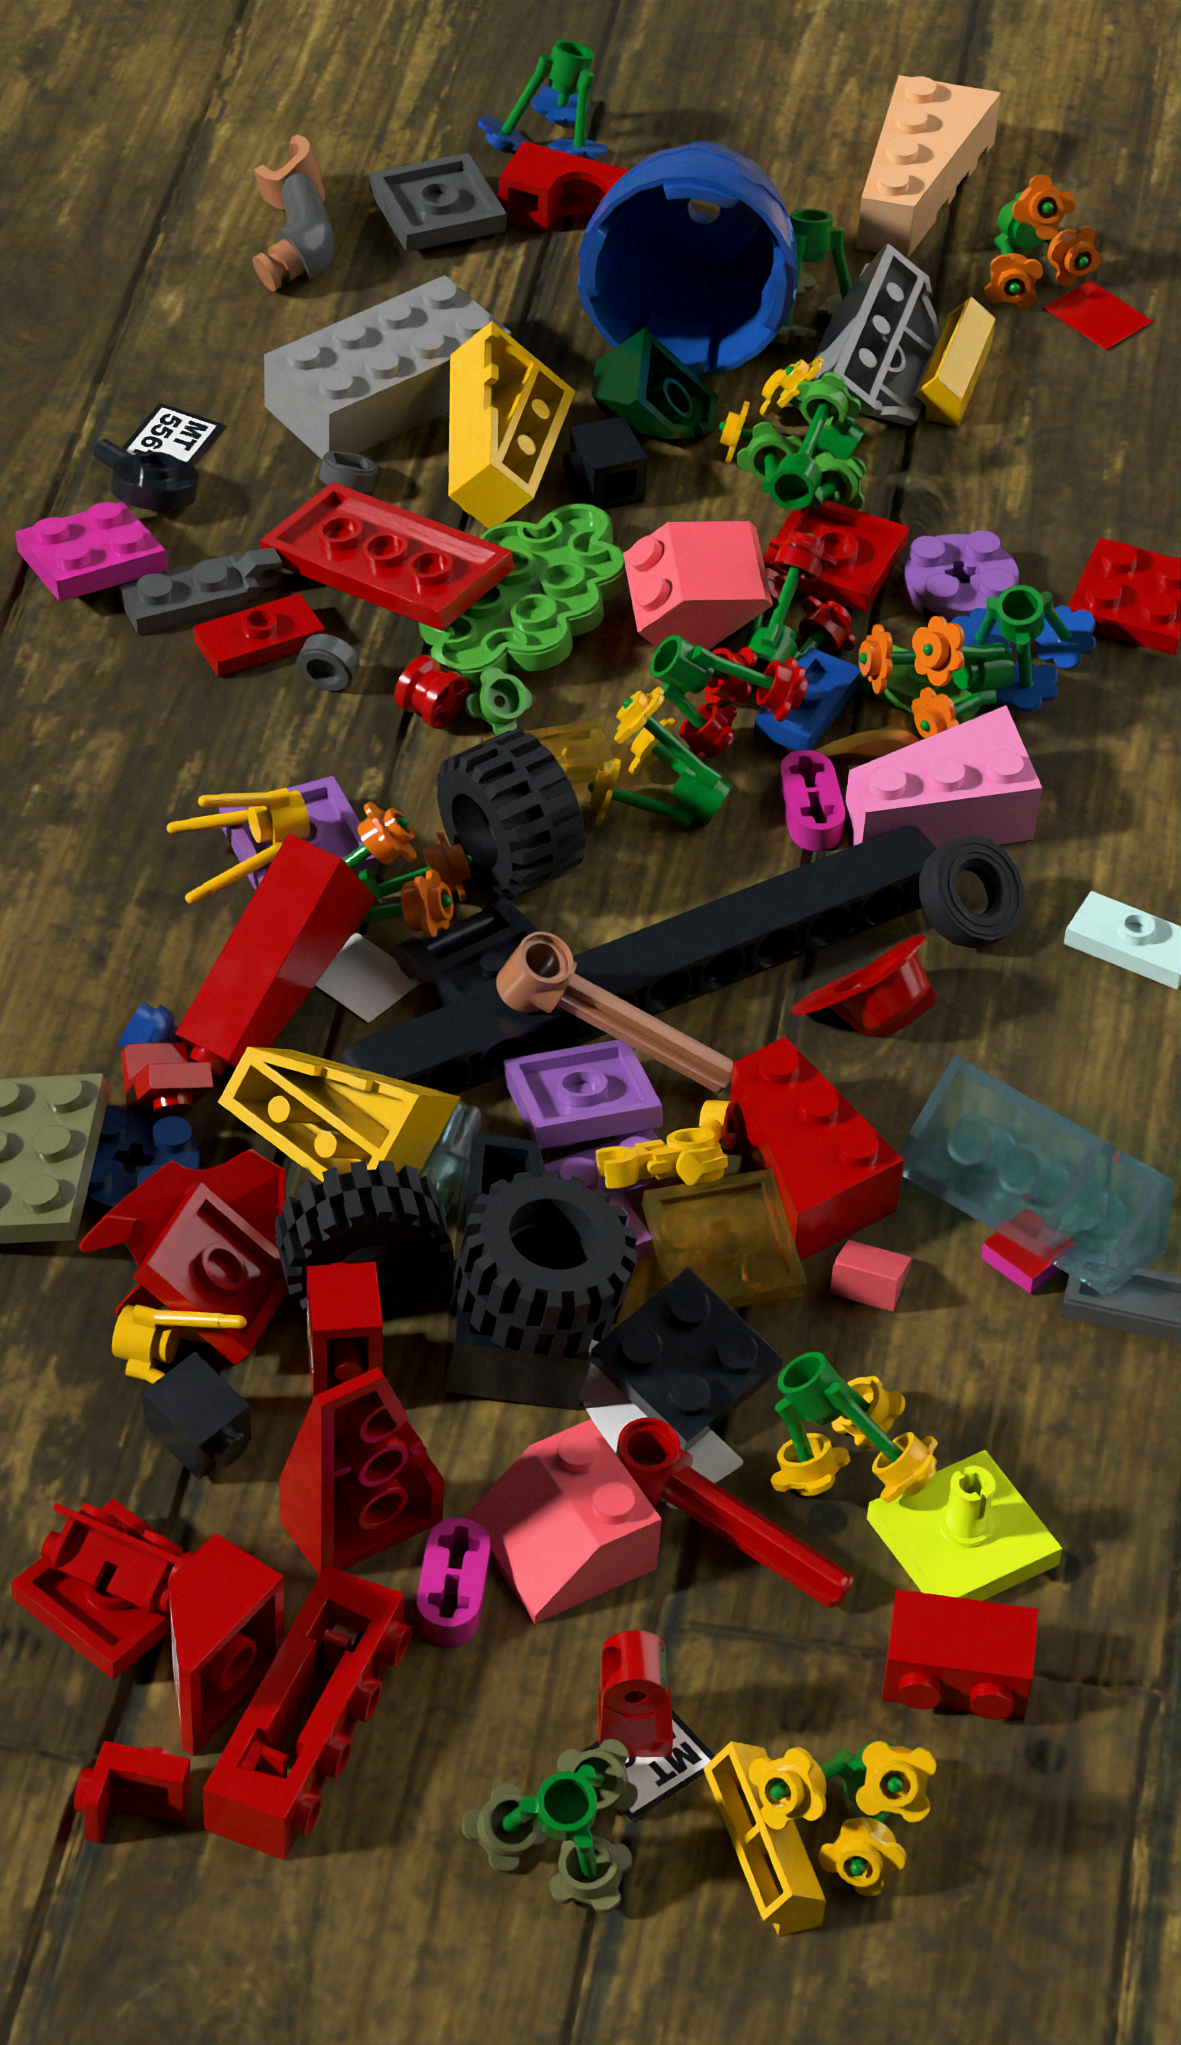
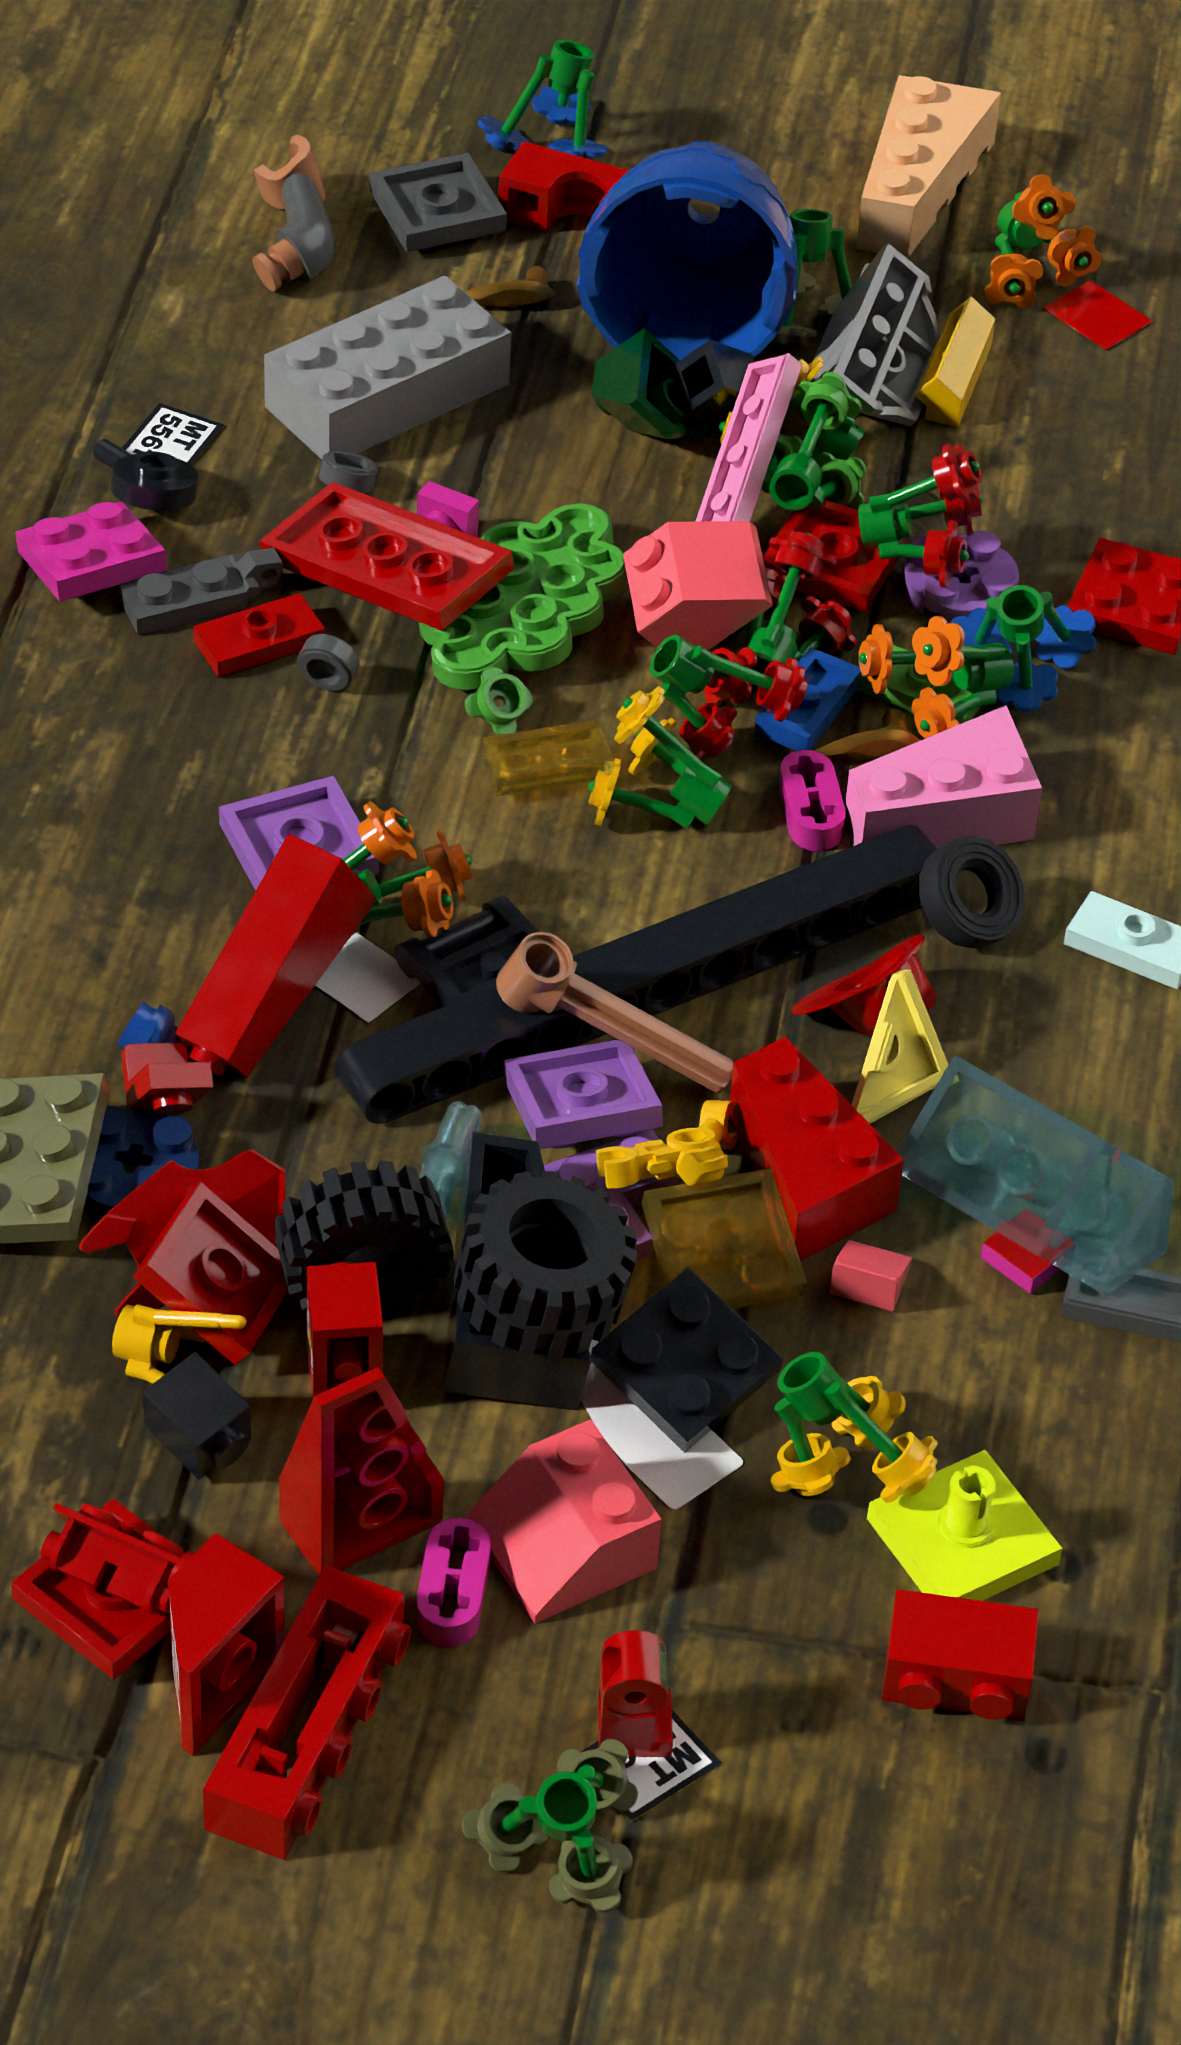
red bracket [74,1741,192,1843] -> none
yellow plant [167,788,310,904] -> none
yellow wedge [218,1047,461,1182] -> none
red wheel [394,655,469,729] -> none
black tyre [436,729,586,900] -> none
yellow wedge [448,321,576,529] -> none
black brick [563,416,648,510] -> none
red axle [616,1417,853,1608] -> none
yellow piece [703,1741,826,1937] -> none
yellow plant [748,1740,936,1896] -> none
none -> dark pink plate [417,481,479,537]
none -> pearl gold bar [465,266,557,309]
none -> black brick [670,339,755,427]
none -> bright pink tile [696,354,802,522]
none -> light yellow tile [852,970,954,1124]
none -> plant [858,443,983,589]

